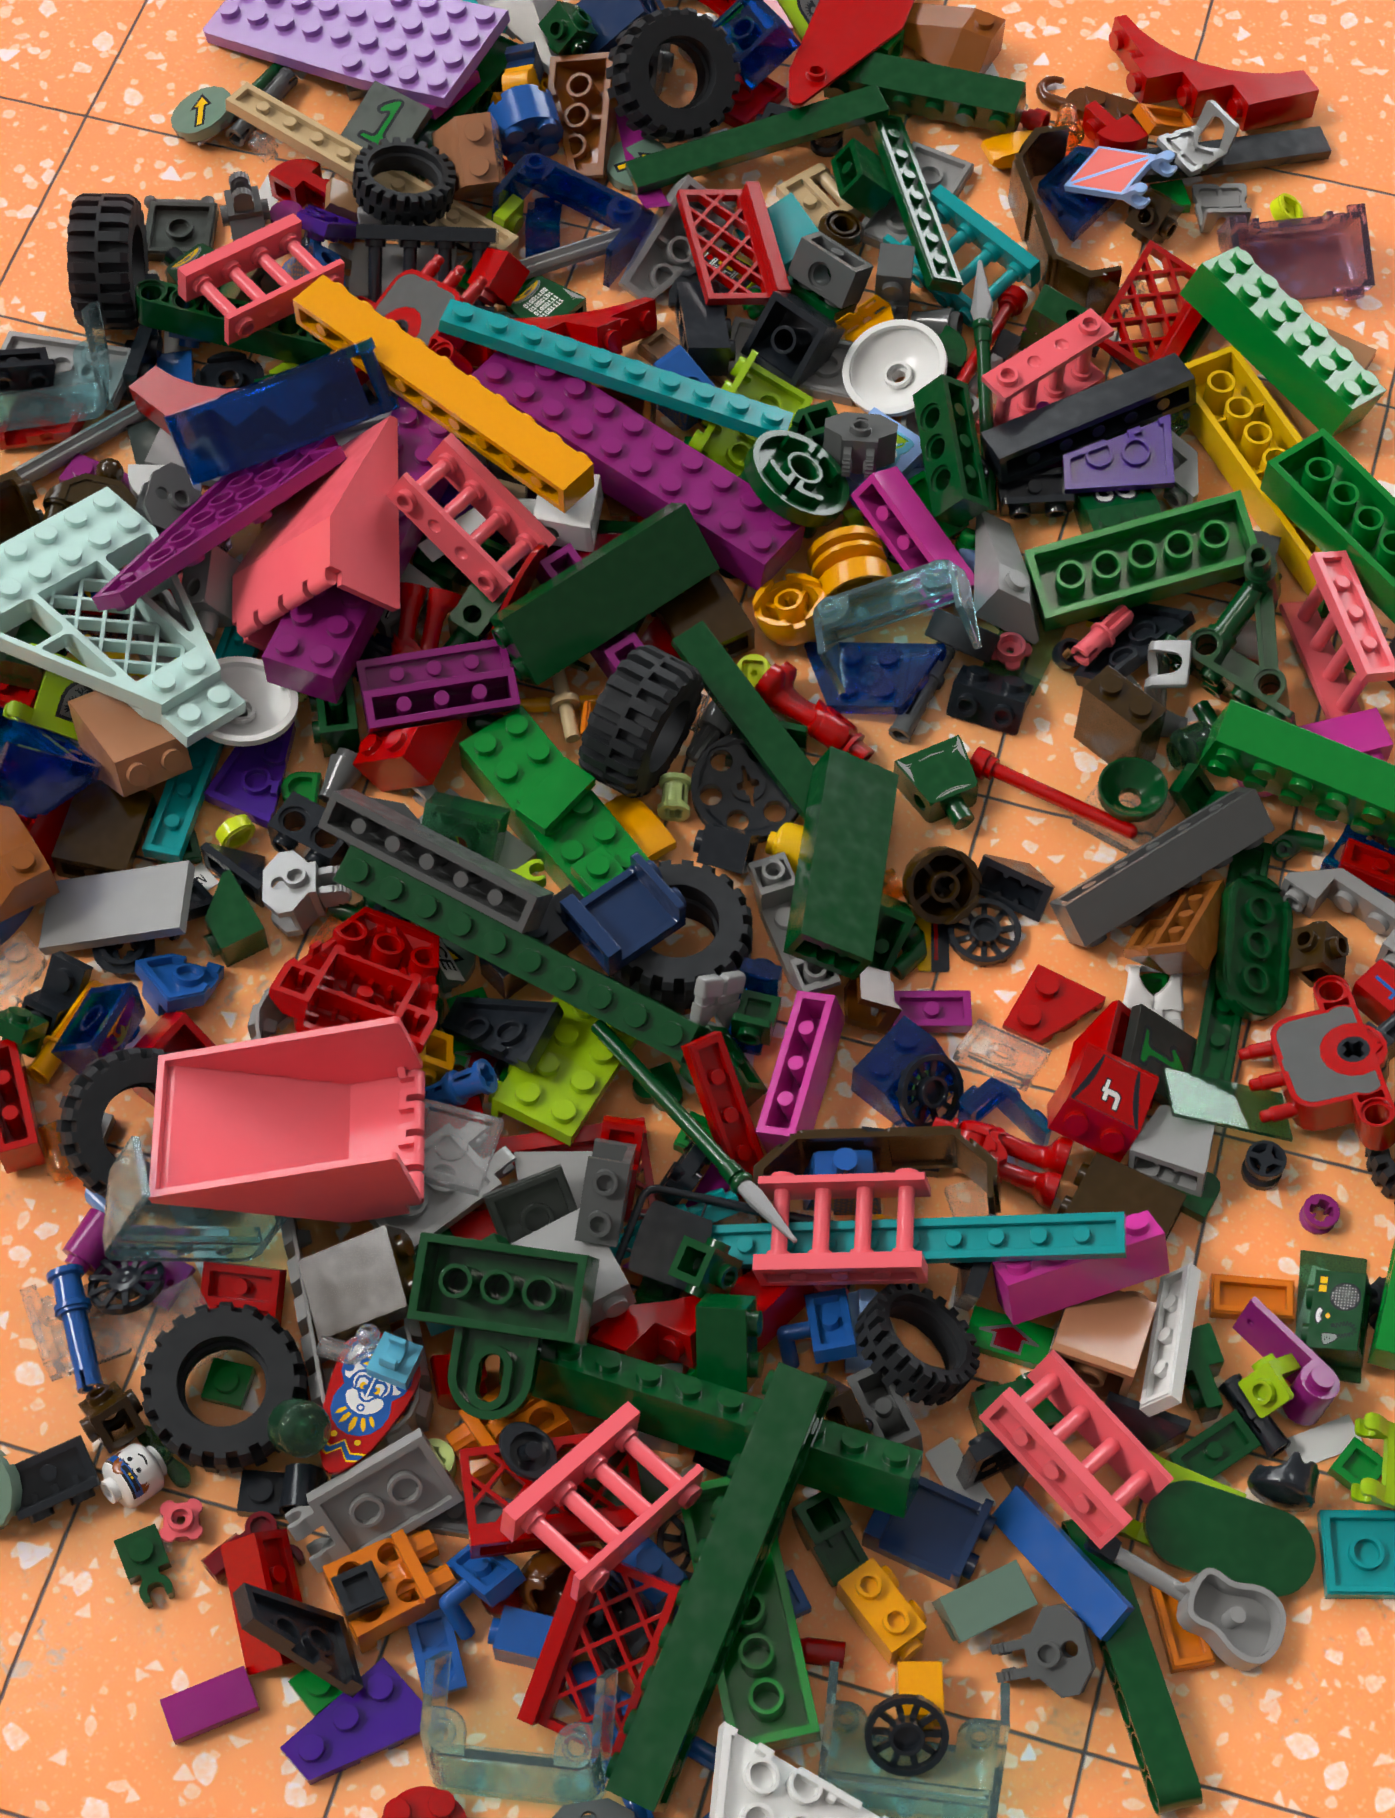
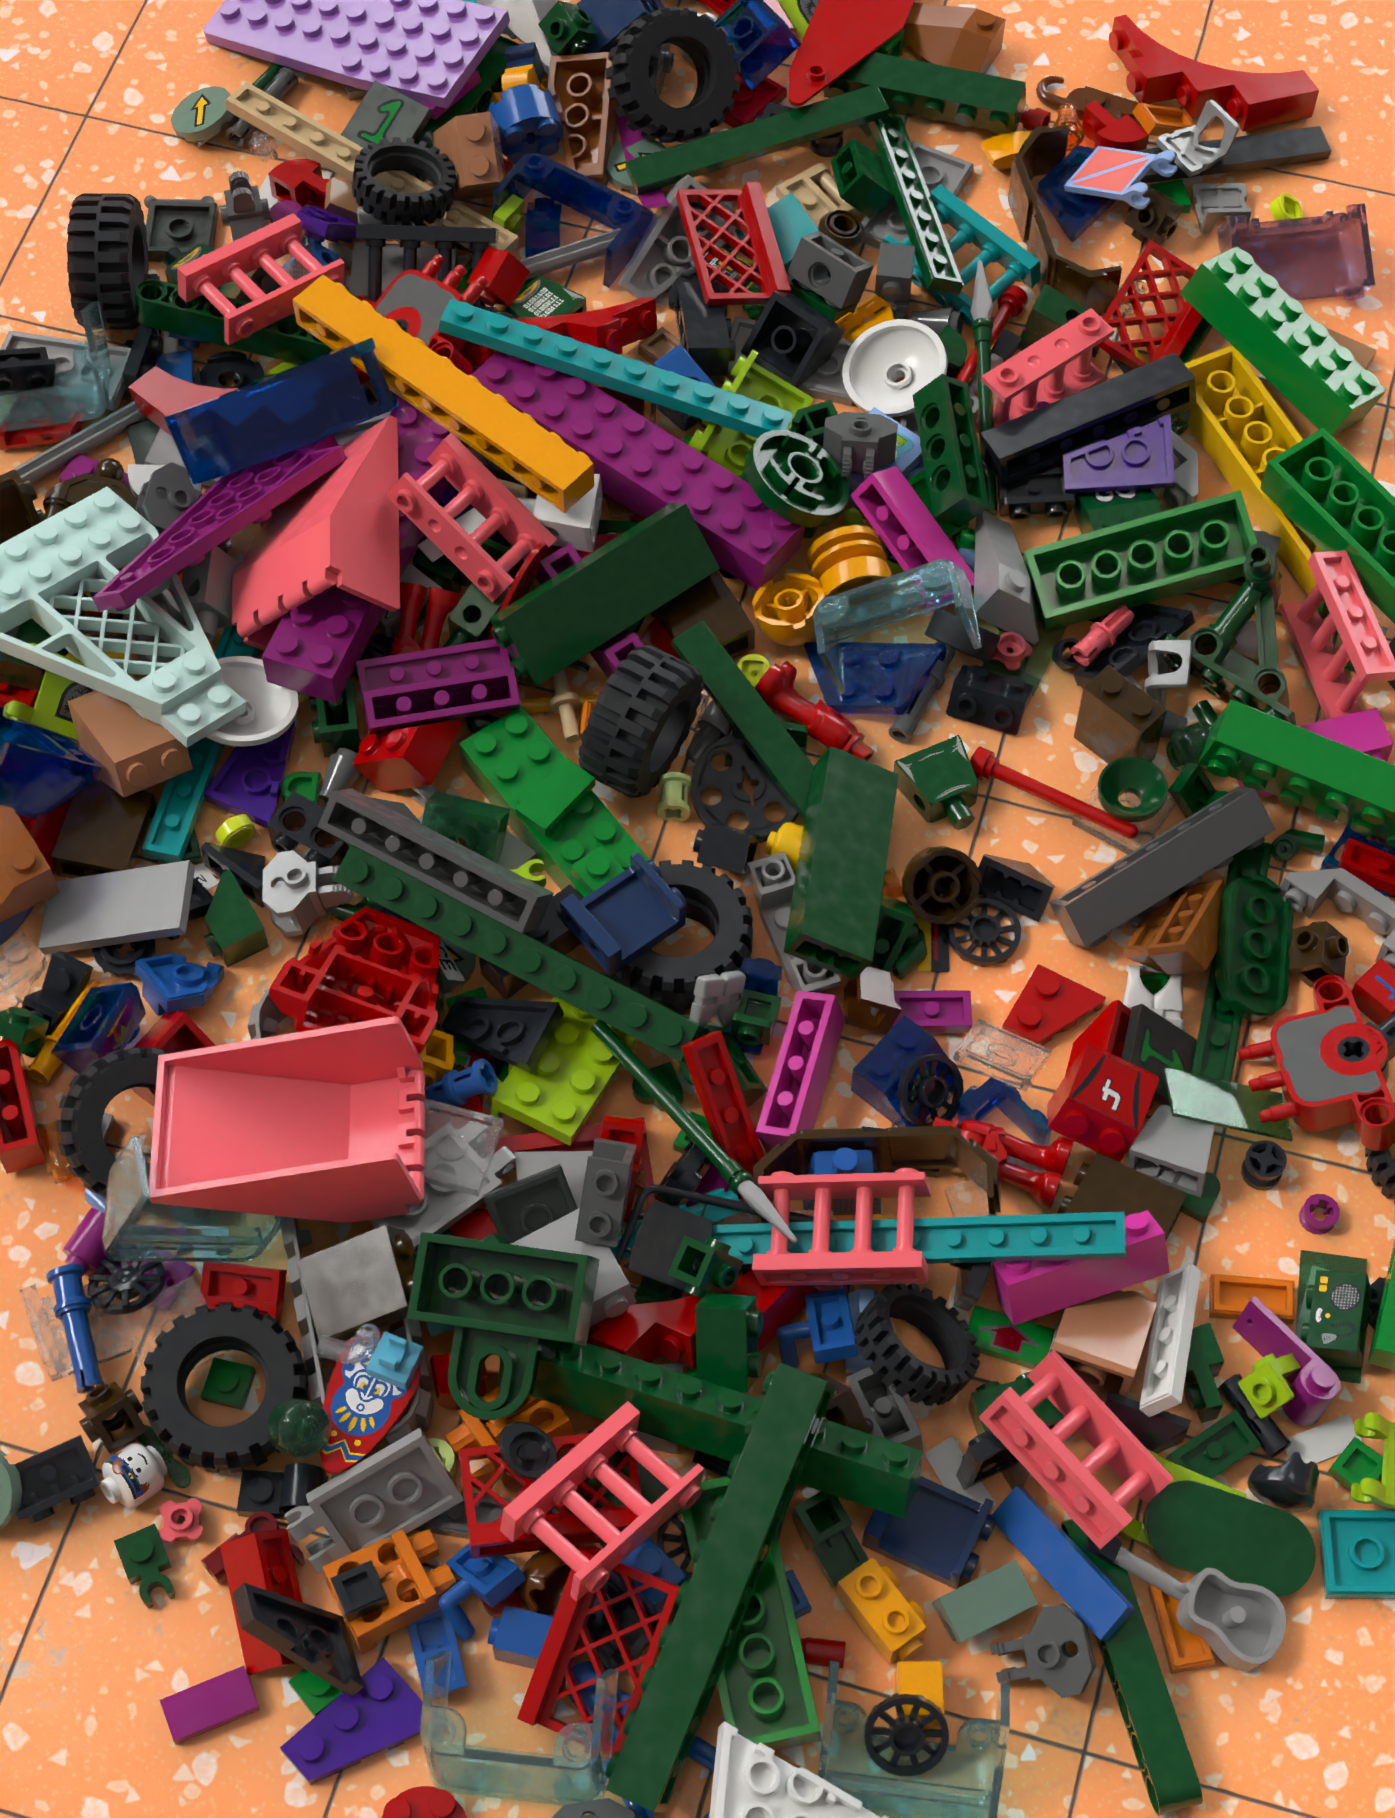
light orange slope [604,794,677,861] -> none

